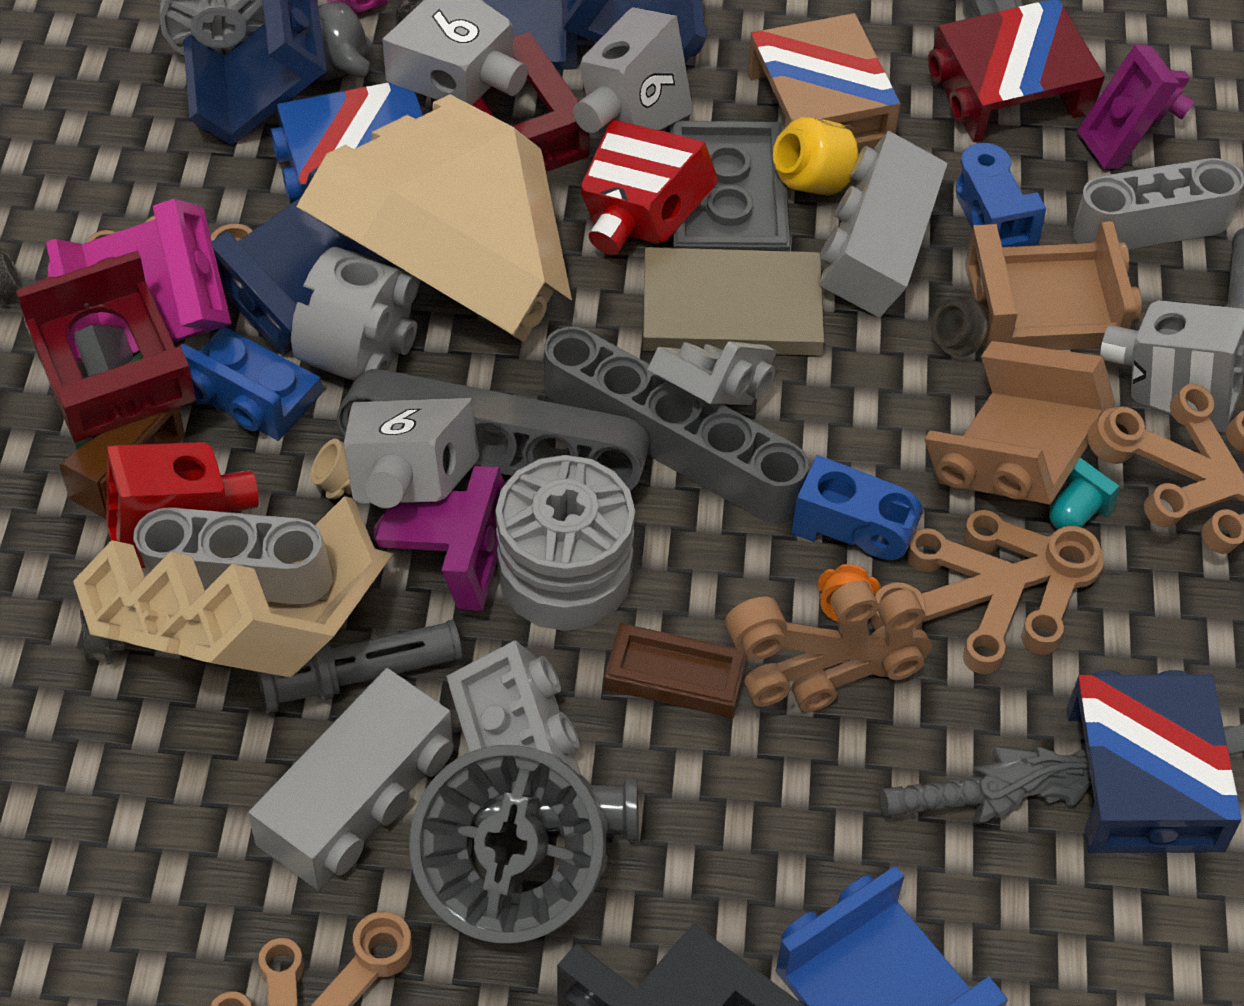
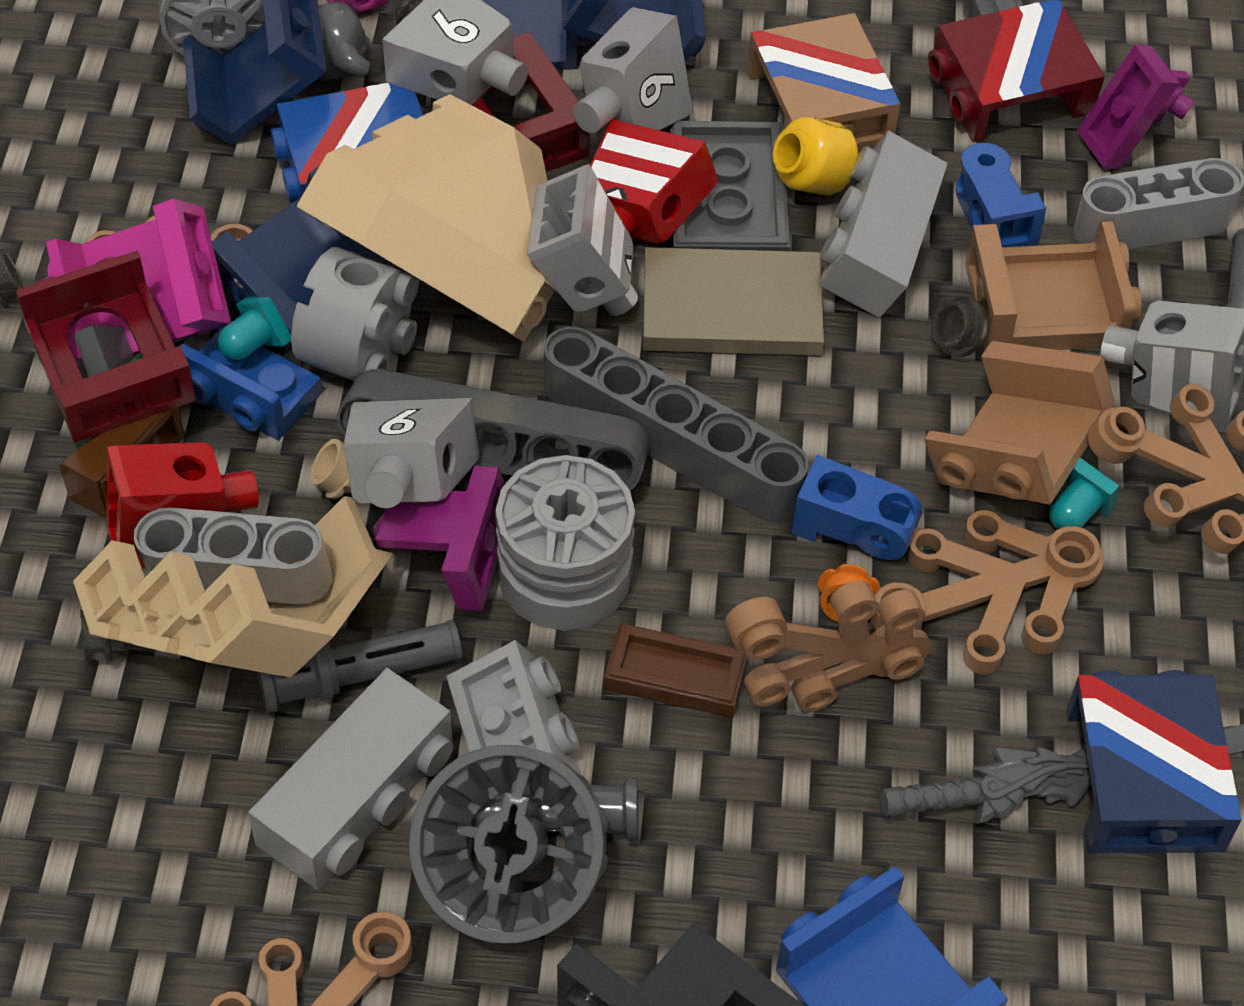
light grey bracket [647,341,777,405] -> none
none -> teal piece [218,297,291,360]
none -> light grey torso [527,164,638,316]

